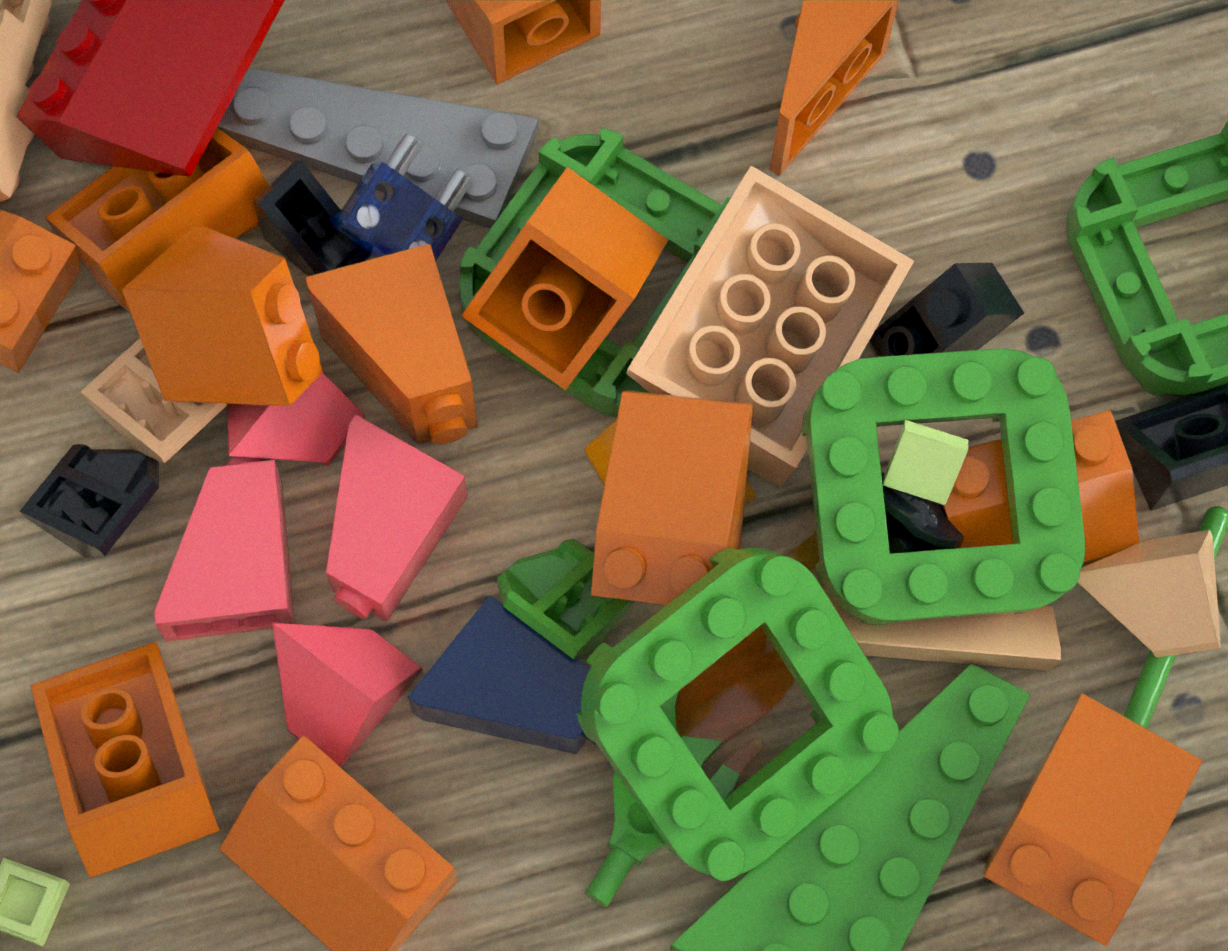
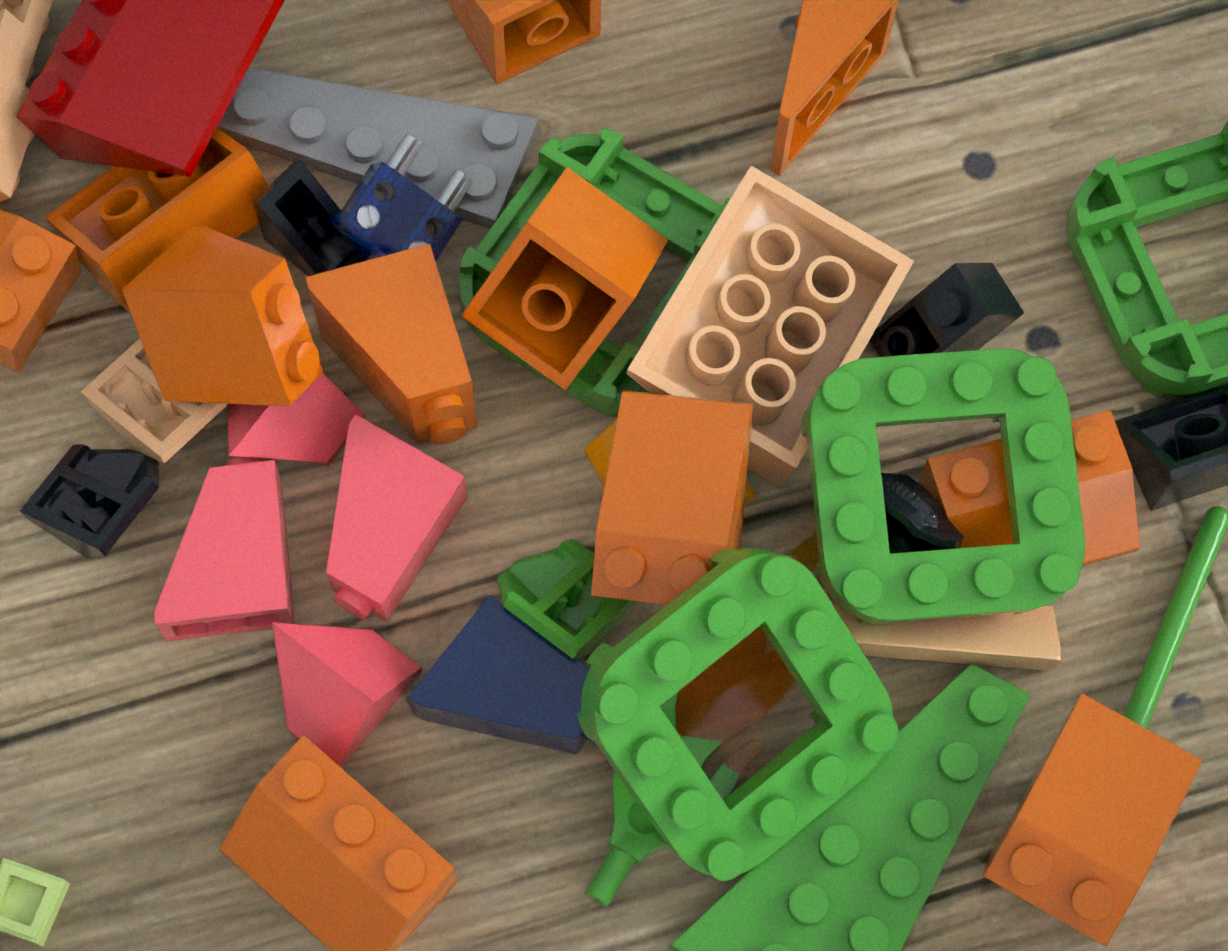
orange slope [30,641,220,878] -> none
yellowish green tile [883,420,968,505] -> none
light nougat slope [1077,530,1221,658] -> none

